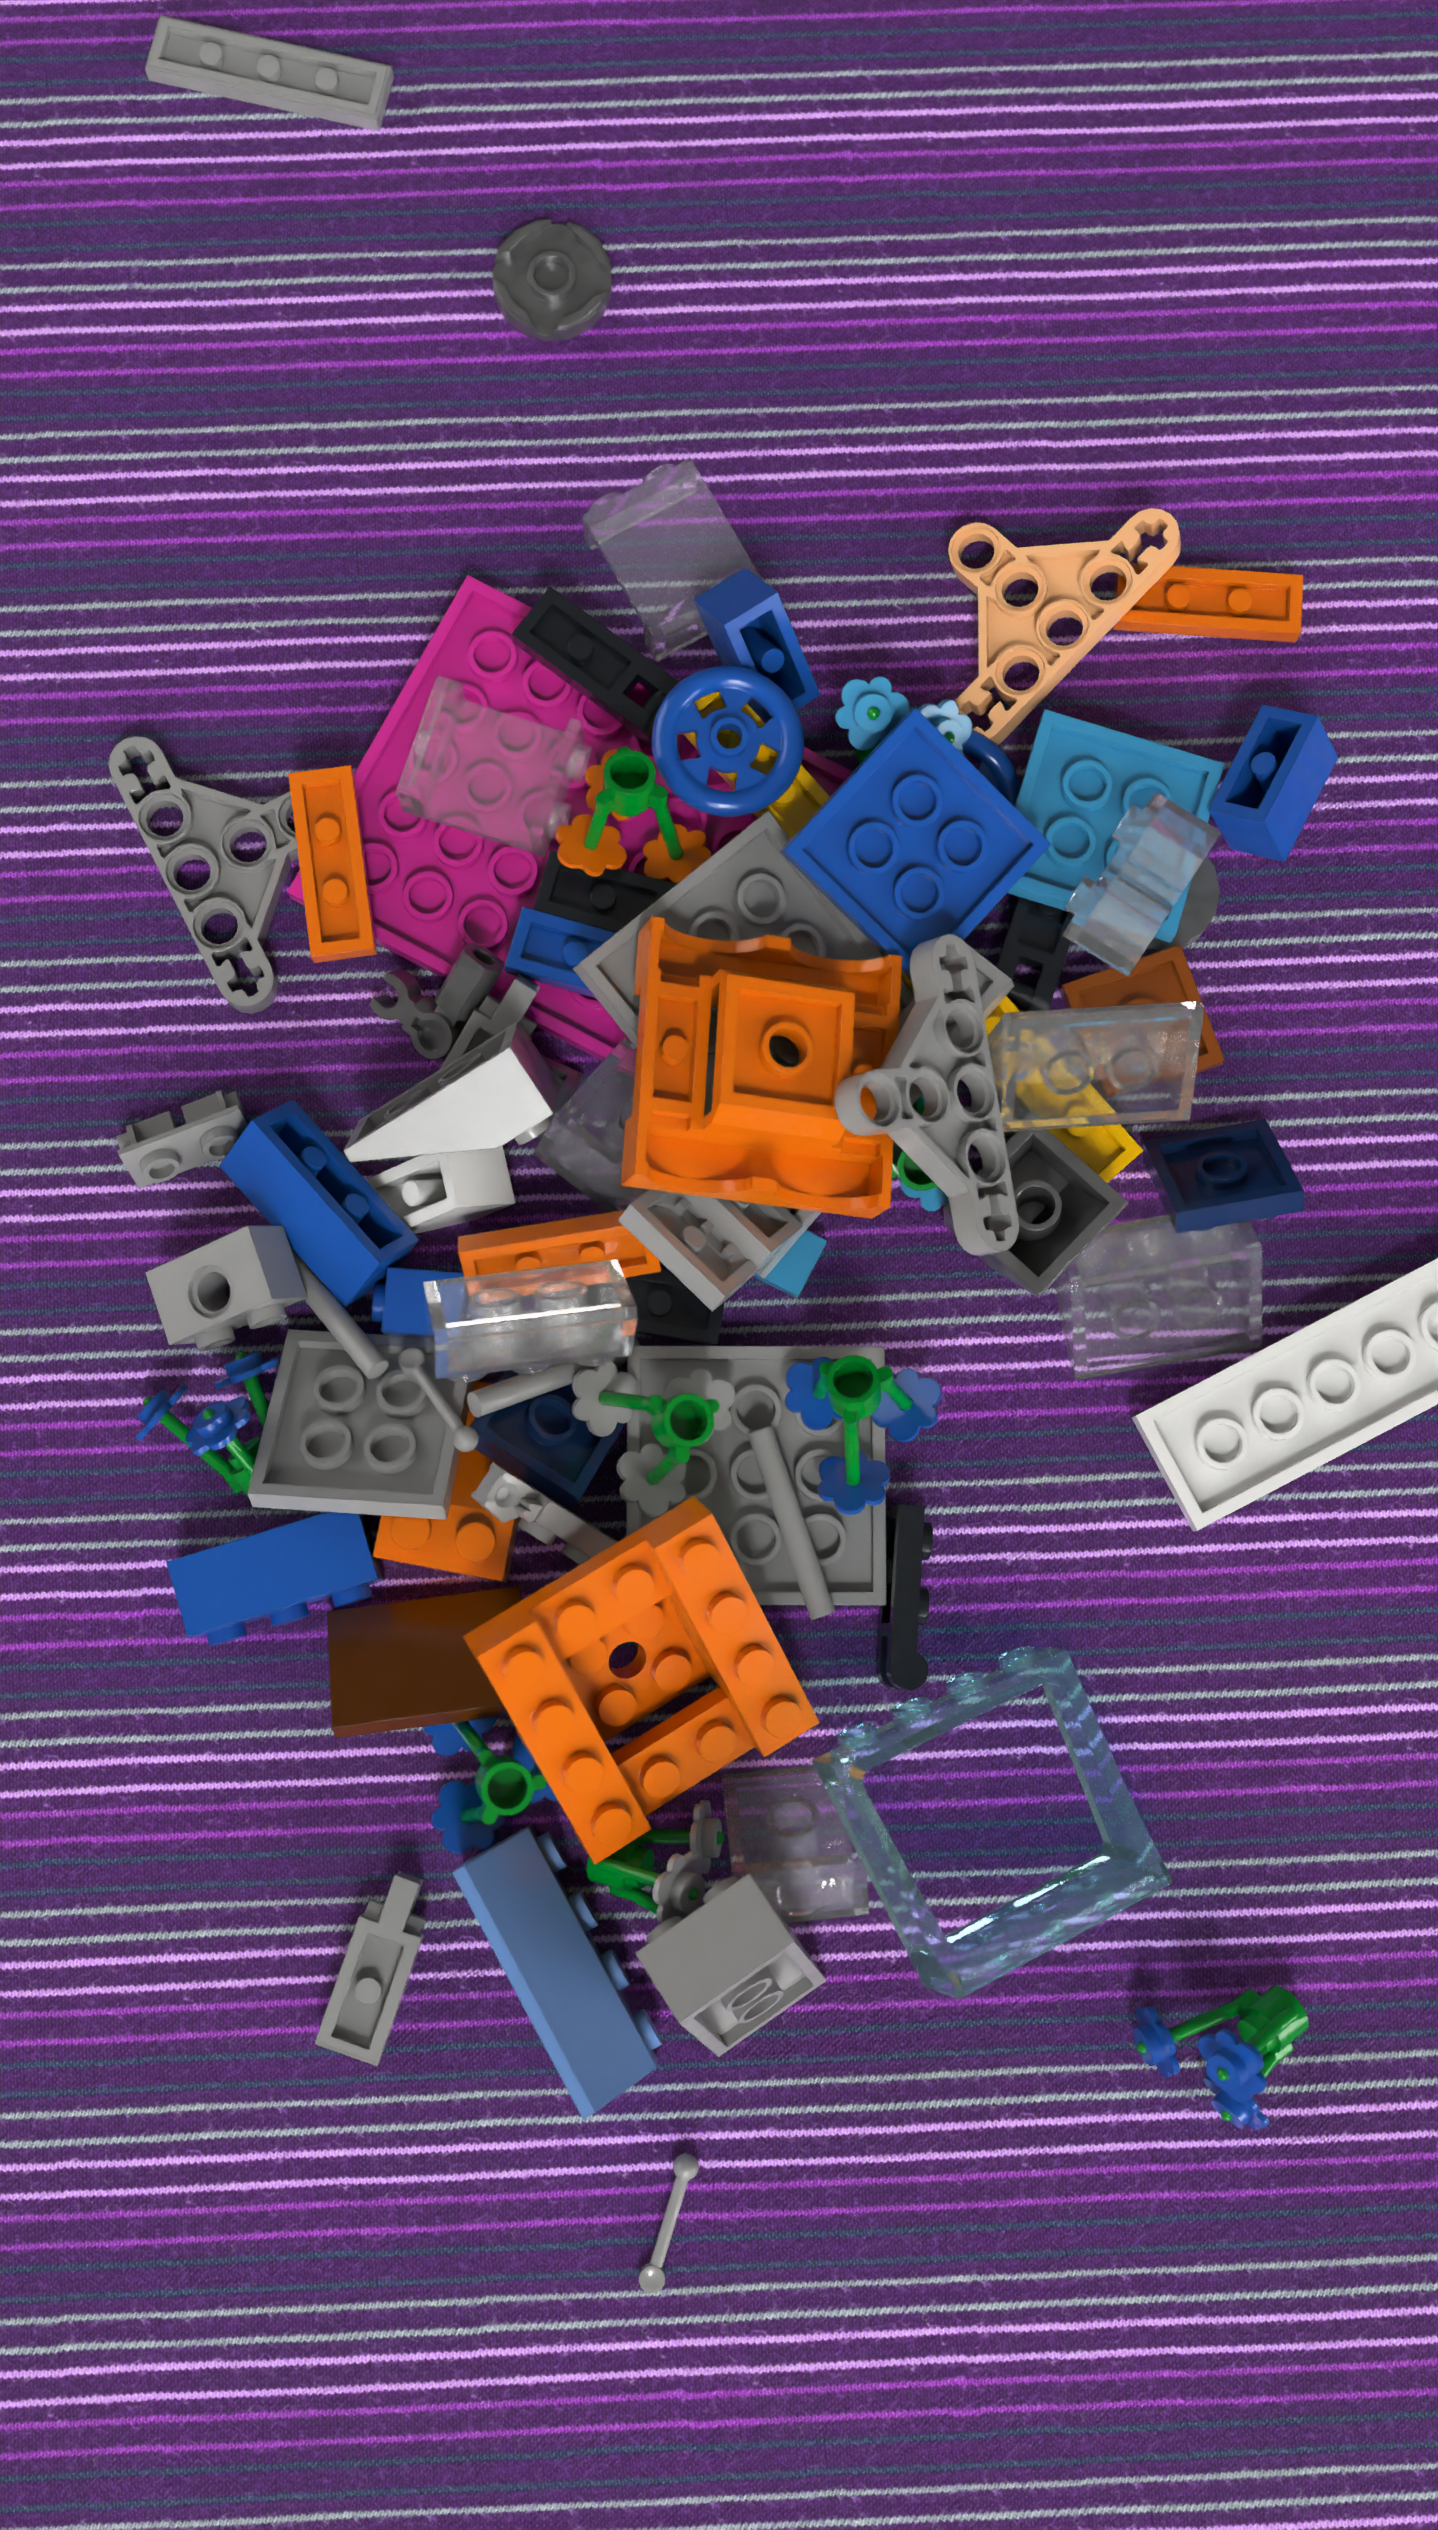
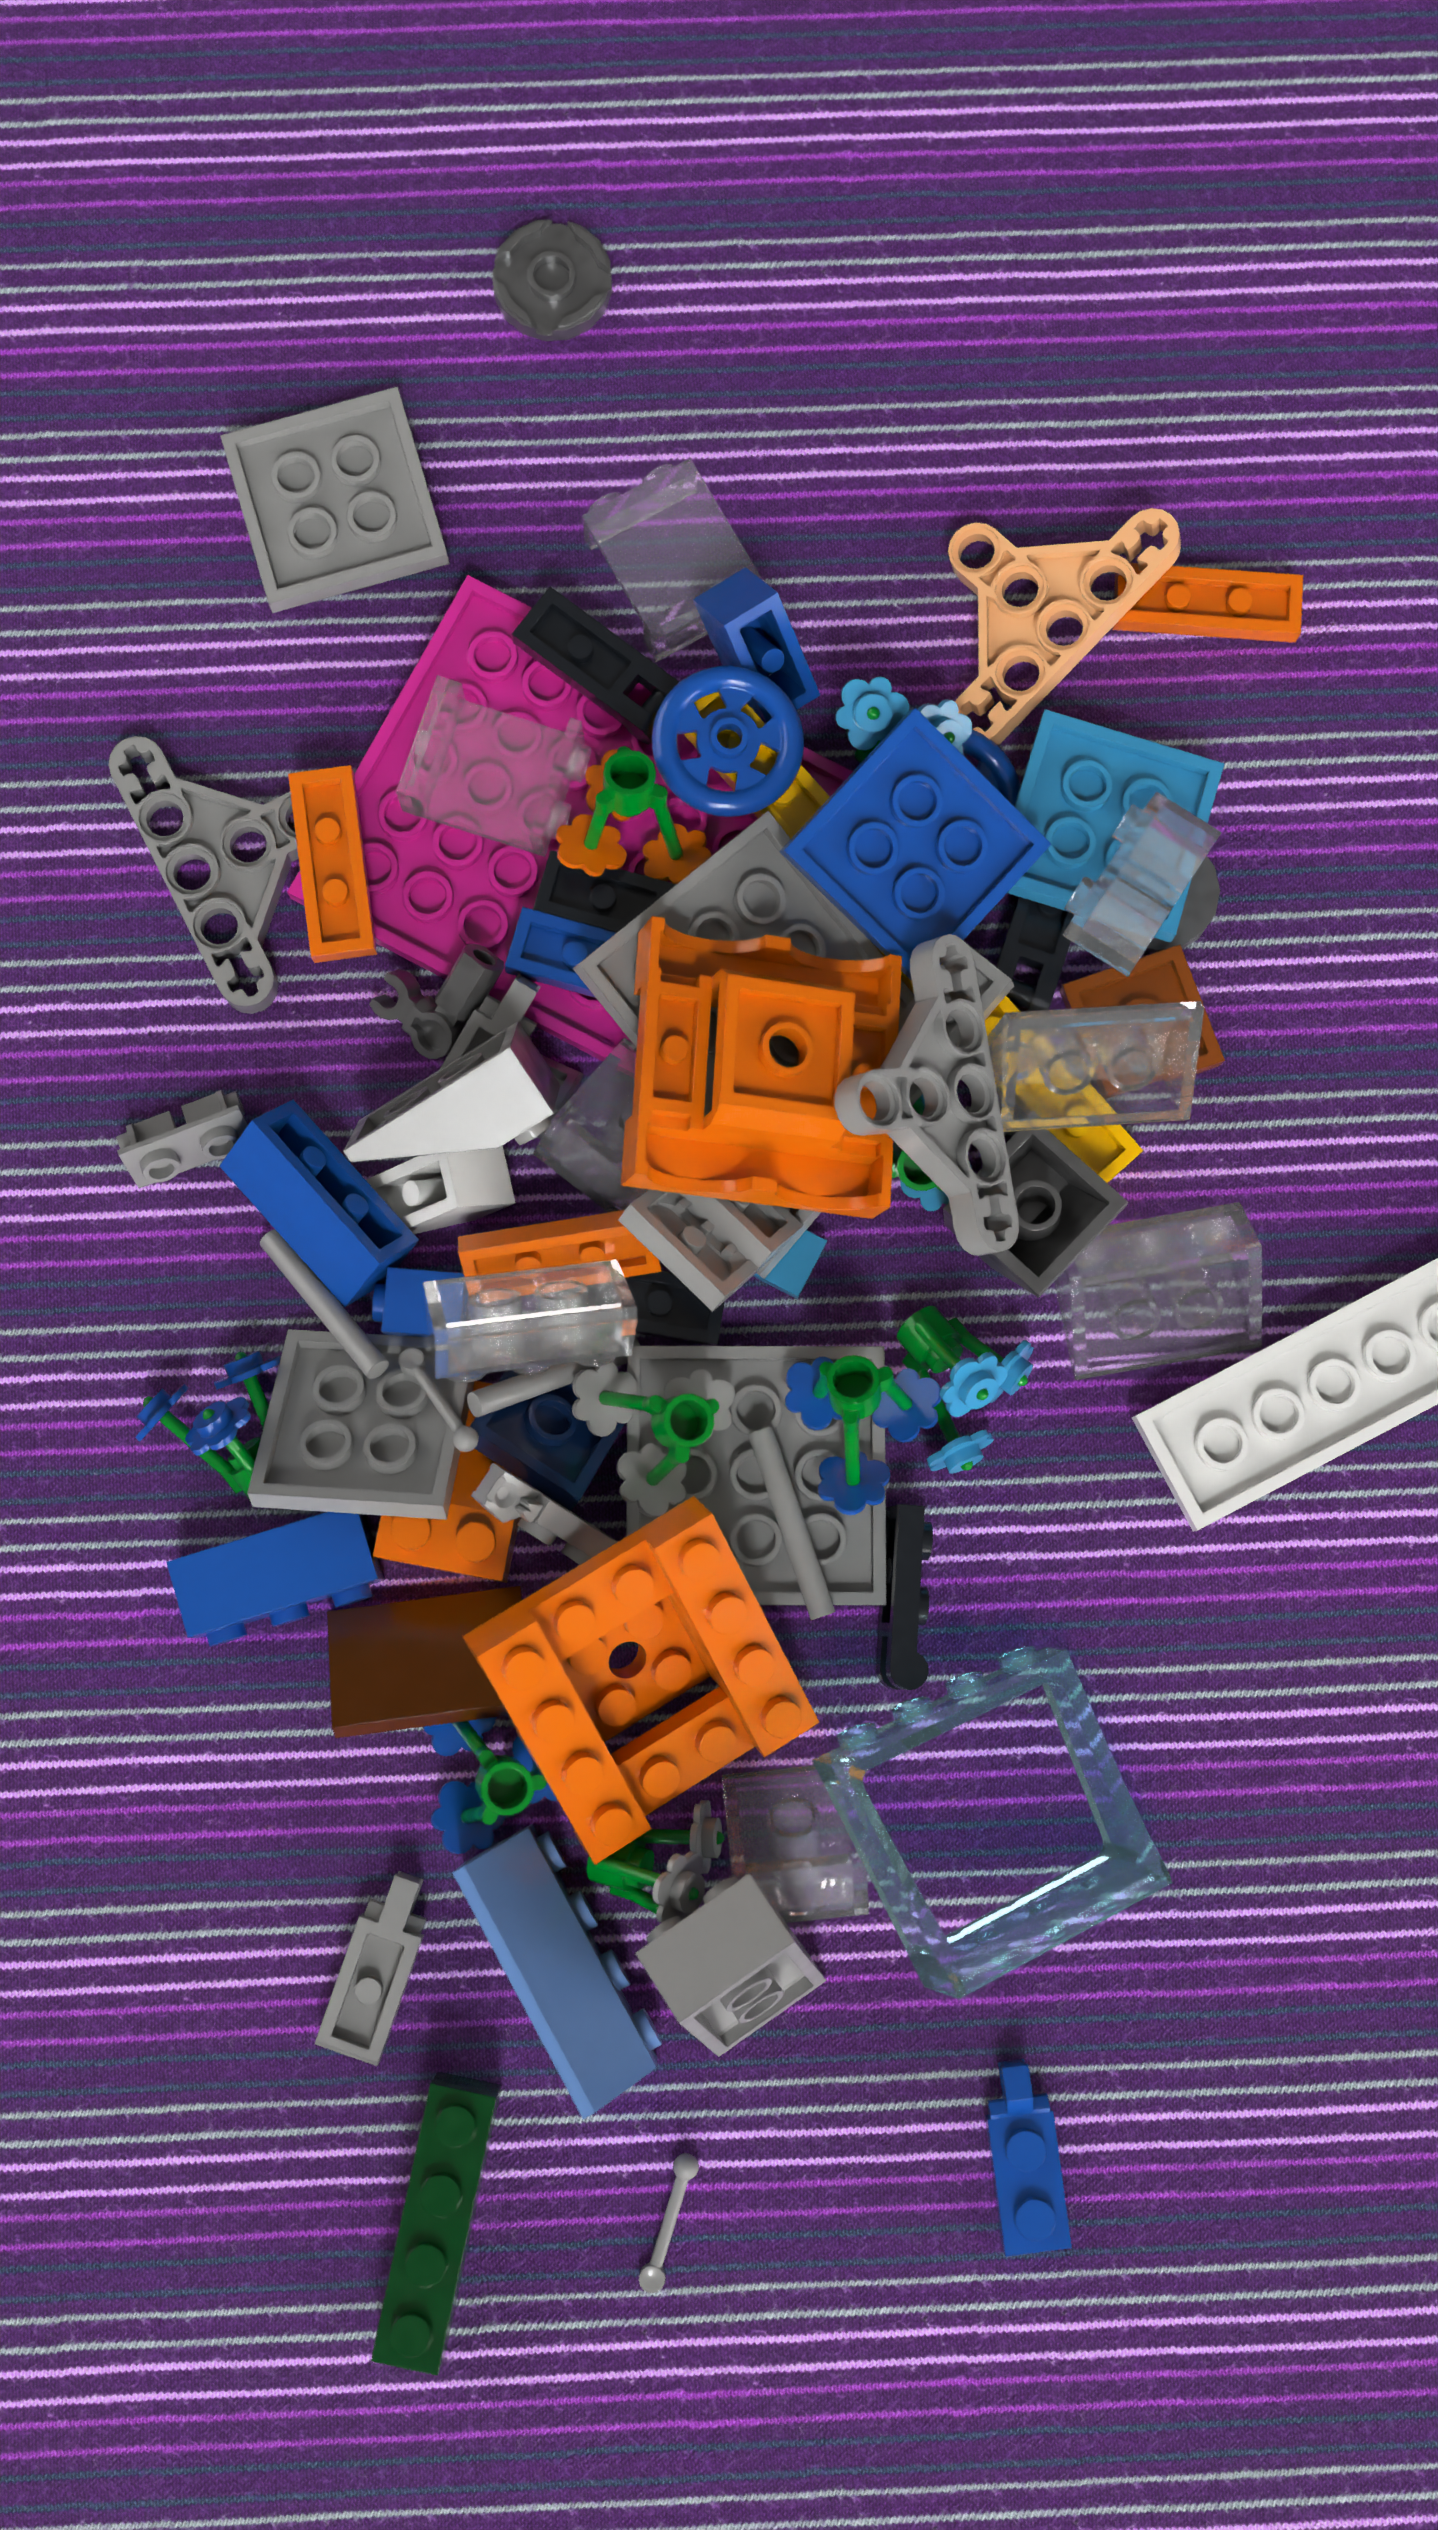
light grey tile [145,15,394,131] -> none
light grey brick [145,1226,307,1352] -> none
plant [1133,1985,1309,2130] -> none
dark blue plate [1143,1119,1304,1234] -> none
blue brick [1208,705,1338,862] -> none
none -> light grey plate [220,387,449,613]
none -> dark green brick [371,2071,502,2376]
none -> plant [897,1306,1034,1474]
none -> blue hinge [985,2059,1072,2257]

